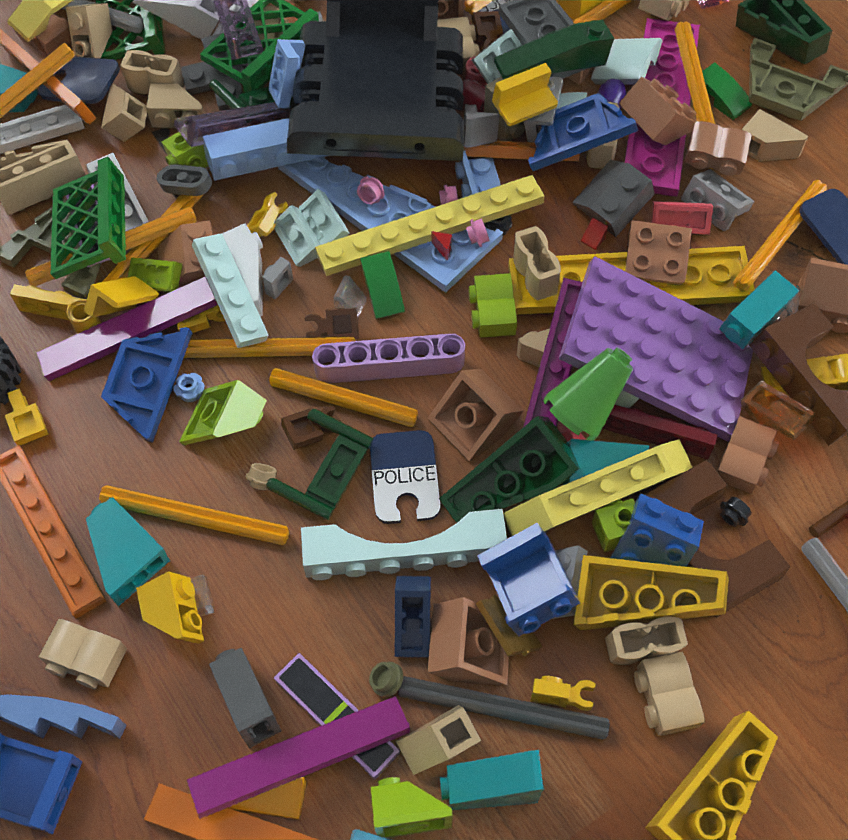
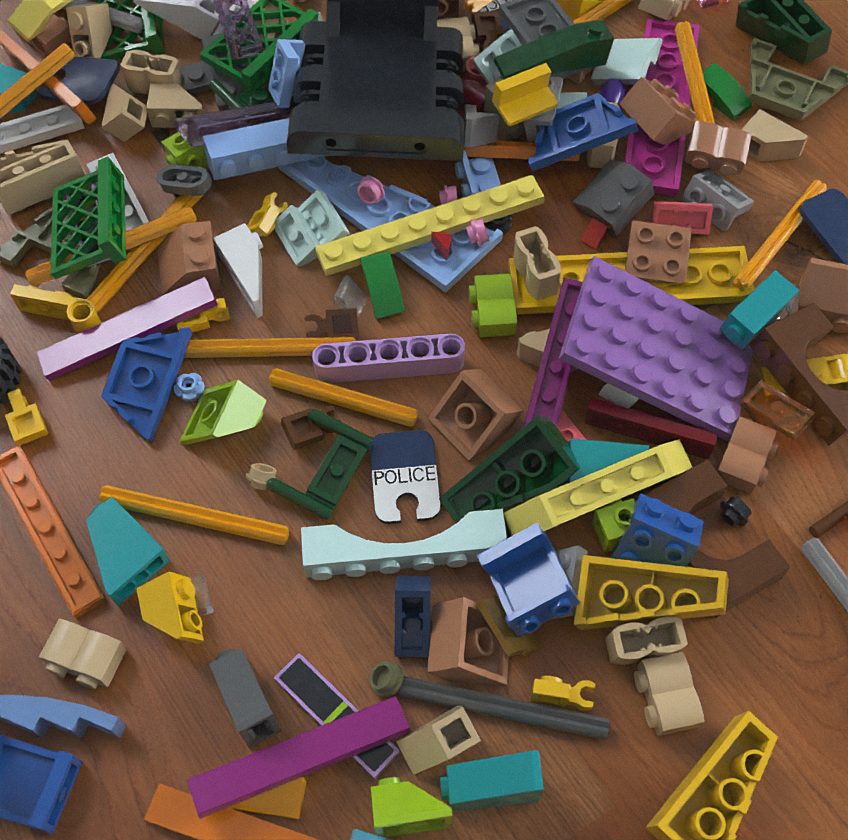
yellow panel [84,276,159,317] -> none
lime plate [128,257,183,293] -> none
light aqua plate [192,233,269,348] -> none
light grey plate [262,257,293,299] -> none
bright green cone [543,347,633,441] -> none

